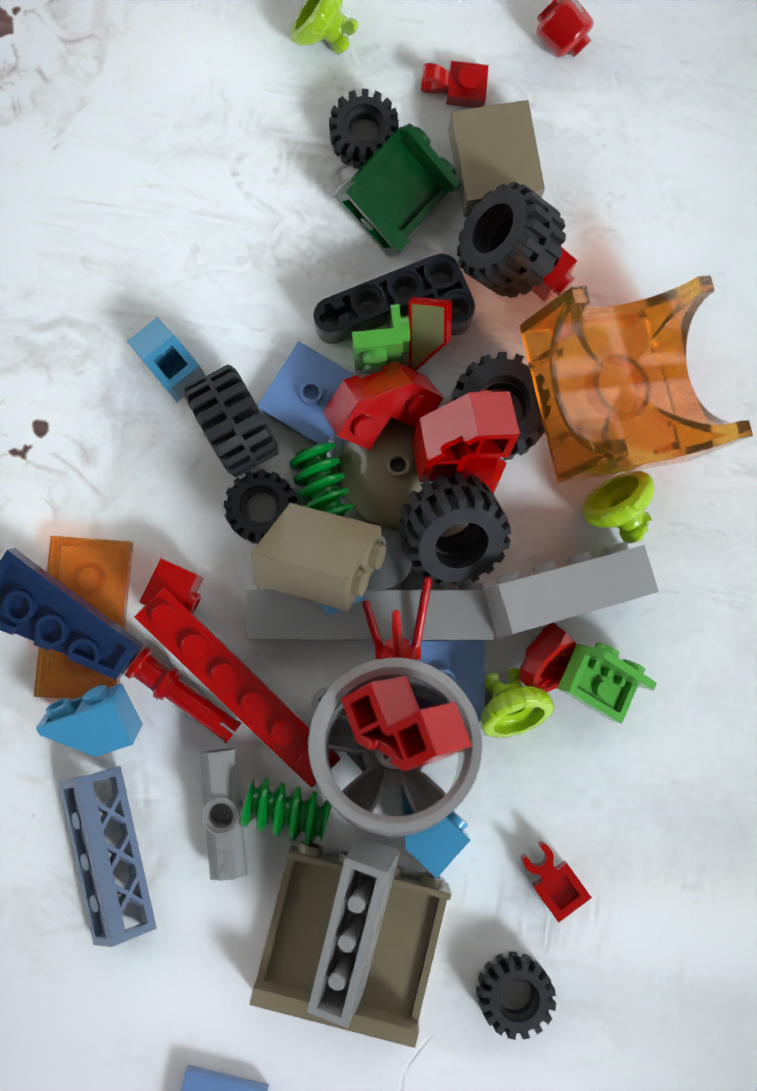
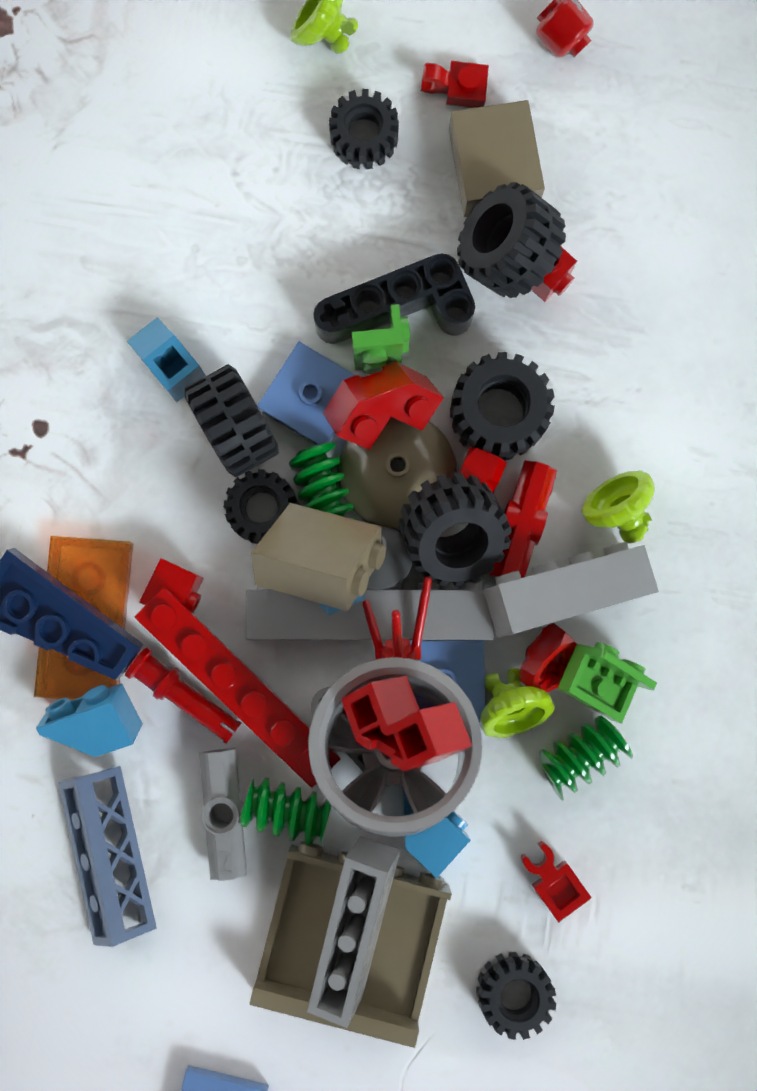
dark green panel [334,123,461,255] -> none
olive tile [409,297,452,371] -> none
red brick [412,390,520,482] -> none
clear orange piece [519,275,753,483] -> none
none -> red piece [489,460,557,578]
none -> green piece [539,716,633,801]

